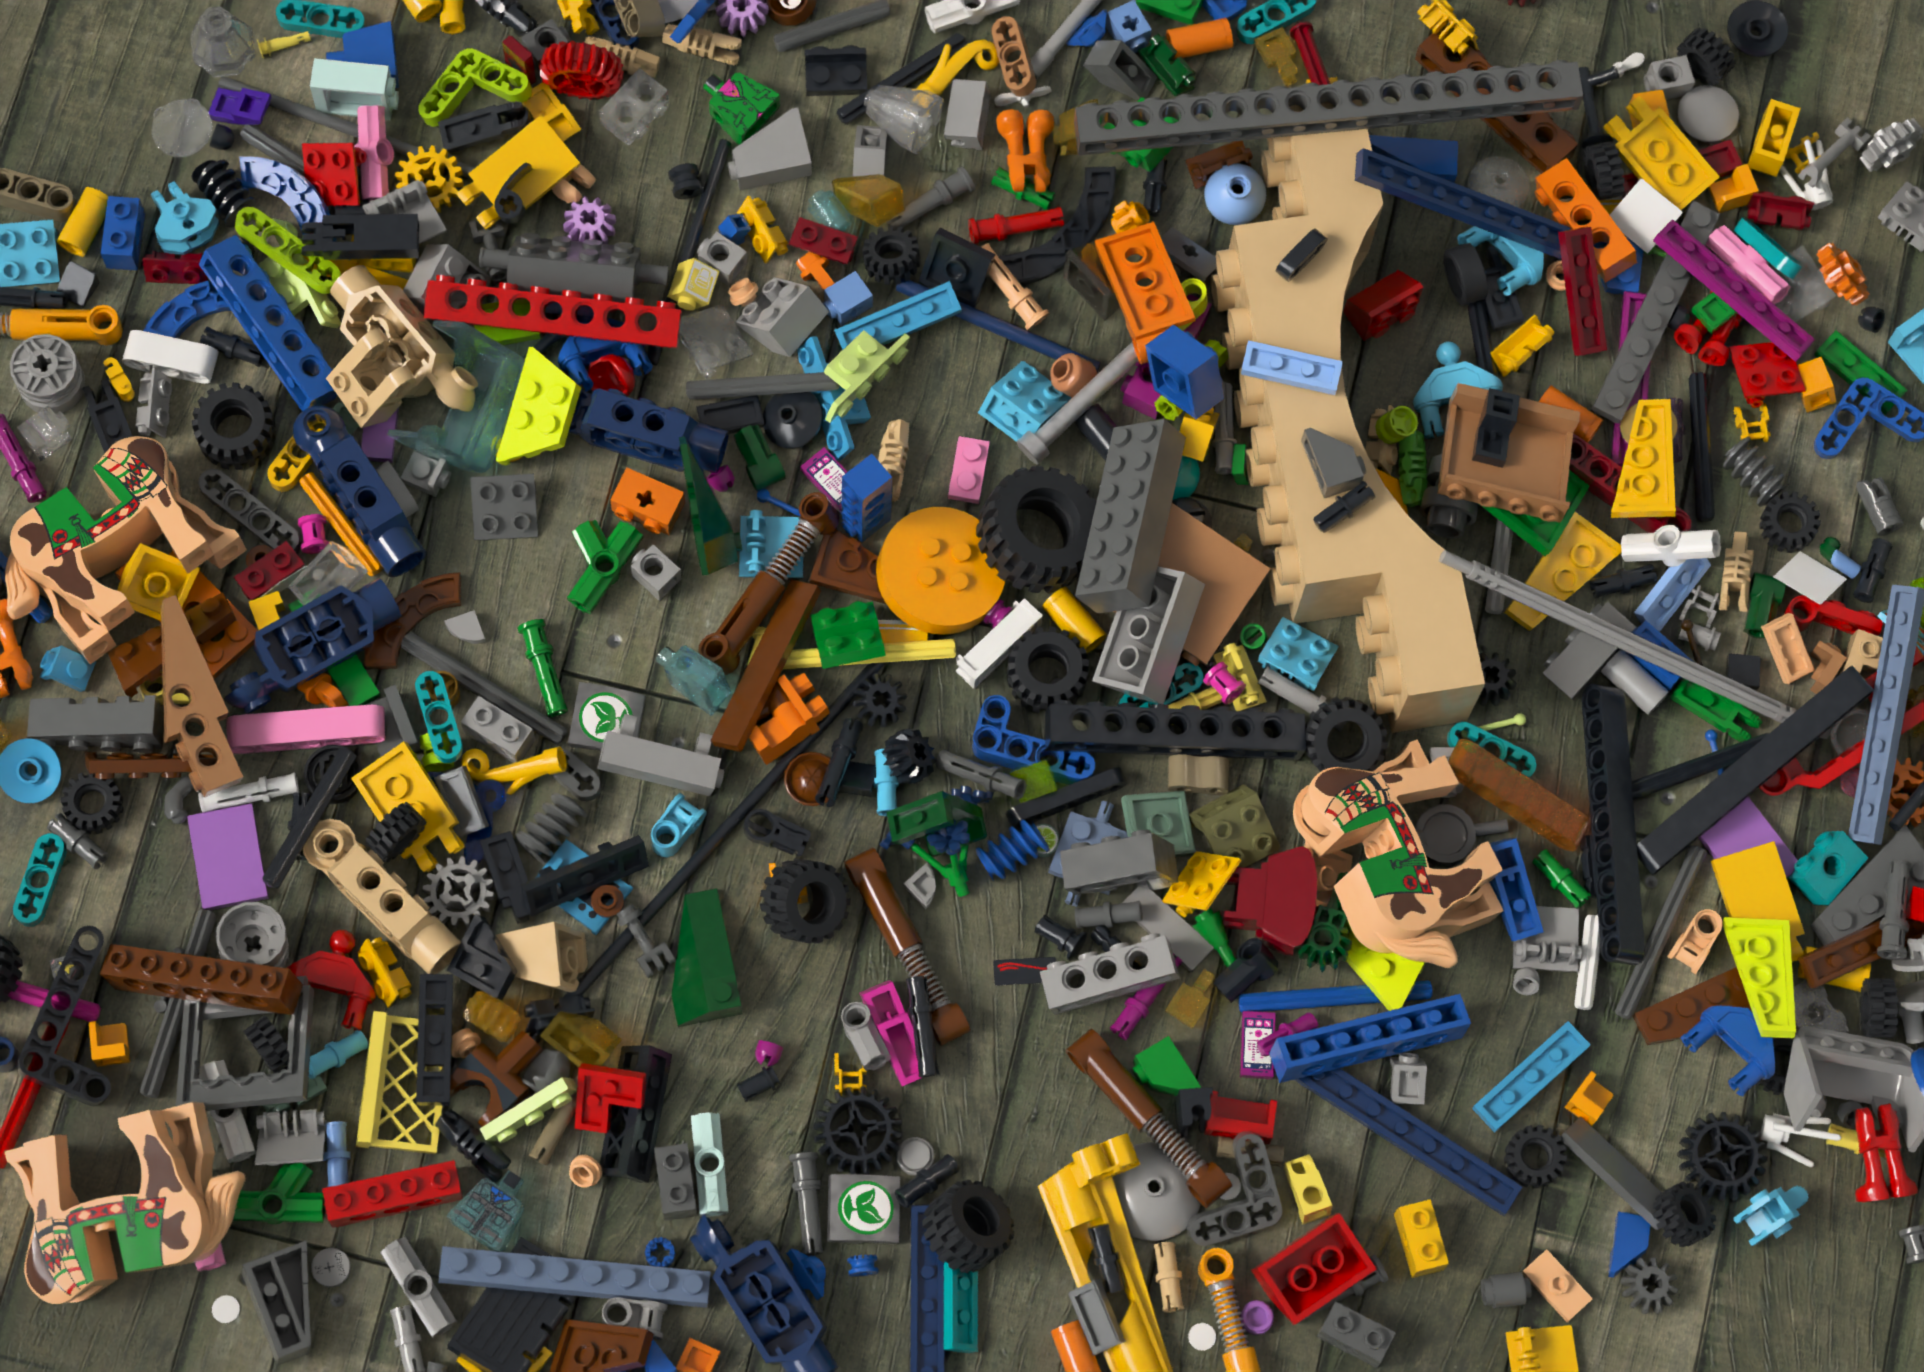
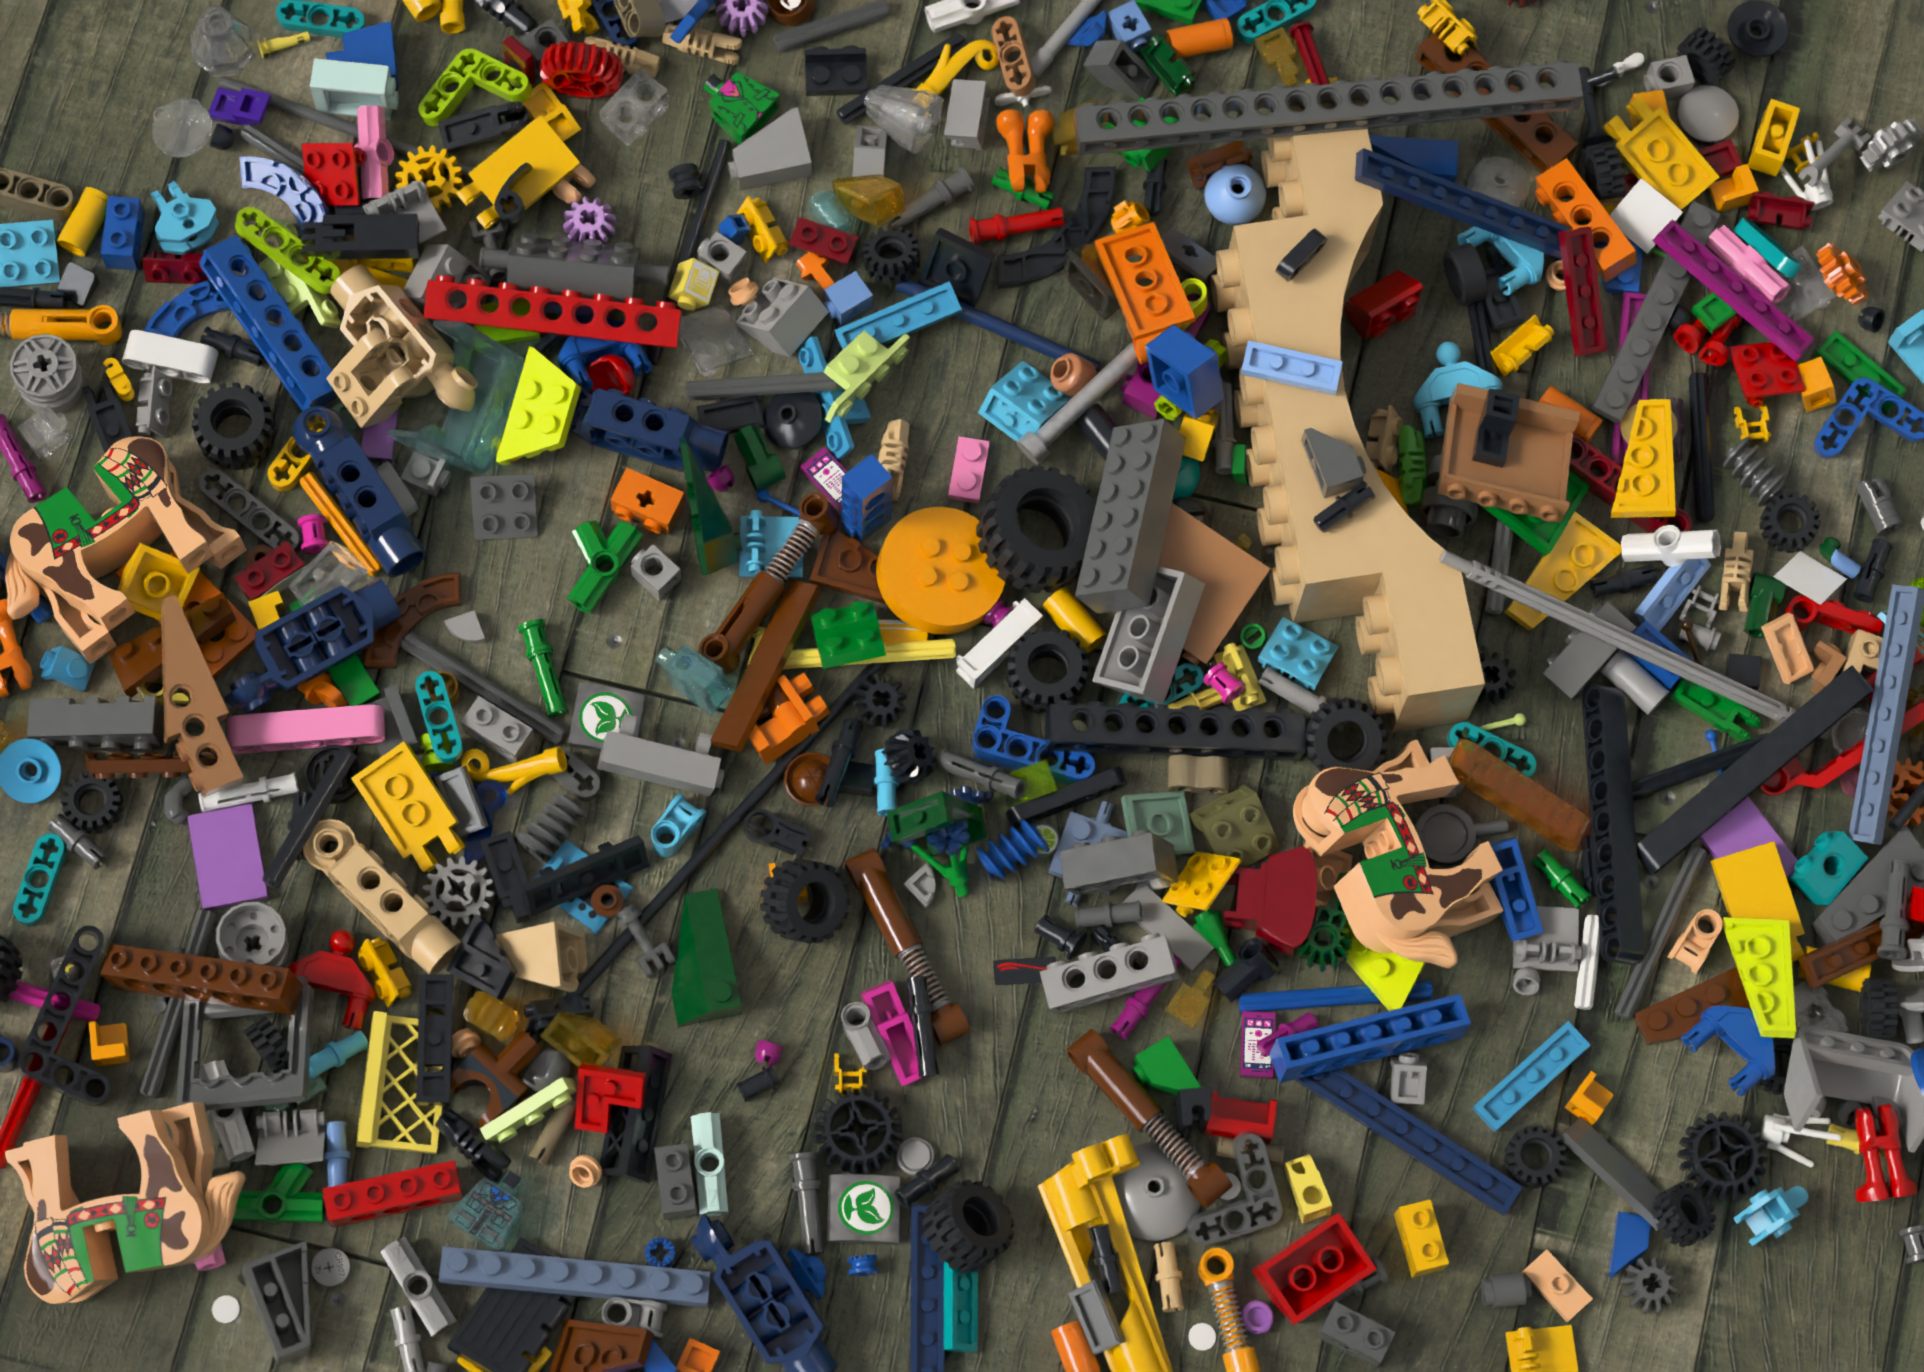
black piece [191,159,256,228] -> none
black tyre [365,802,427,863] -> none
light nougat pin [982,243,1049,331] -> none
lime wheel [1375,406,1418,444] -> none

